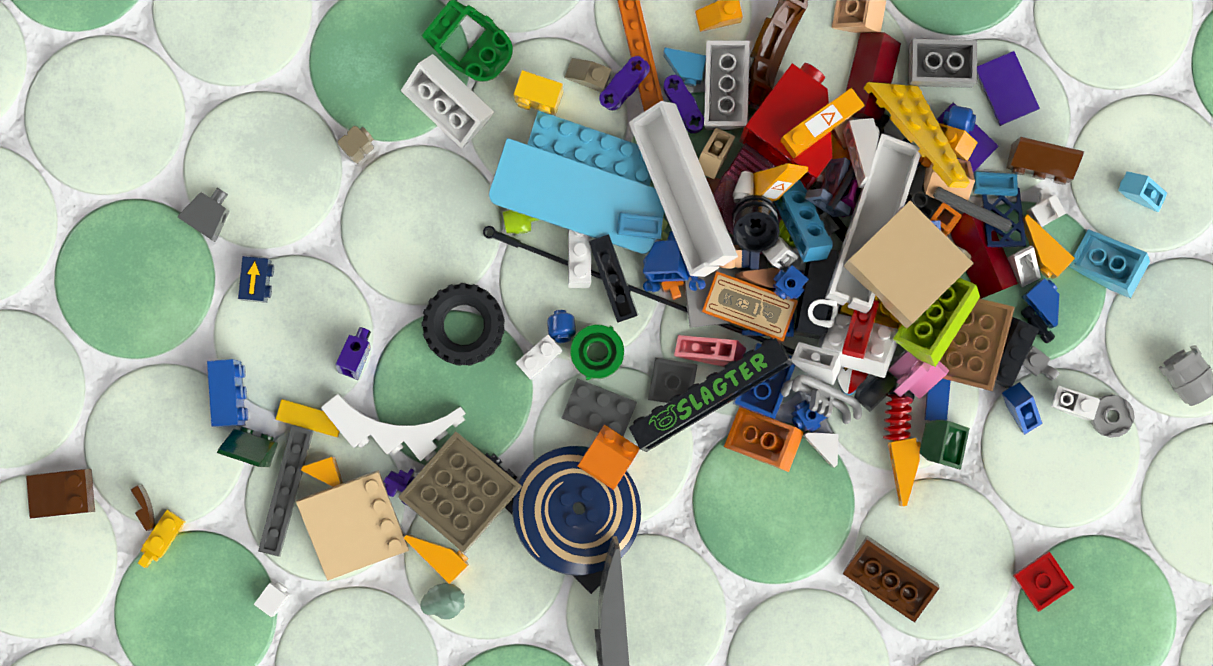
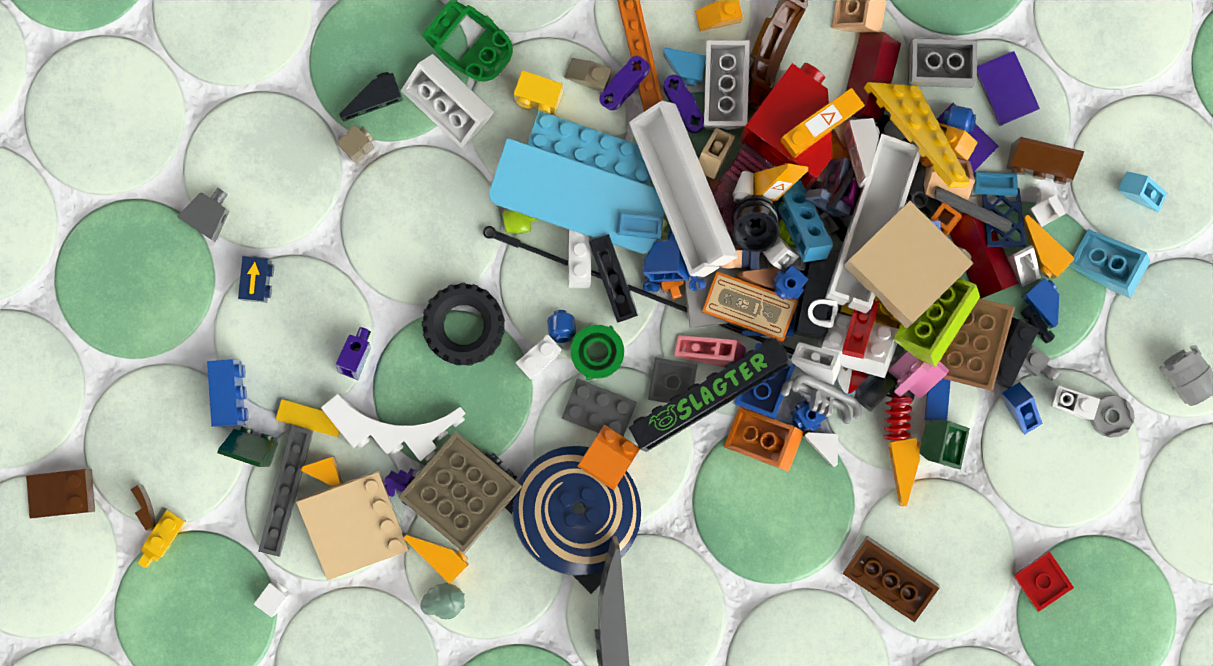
none -> black slope [339,72,403,122]

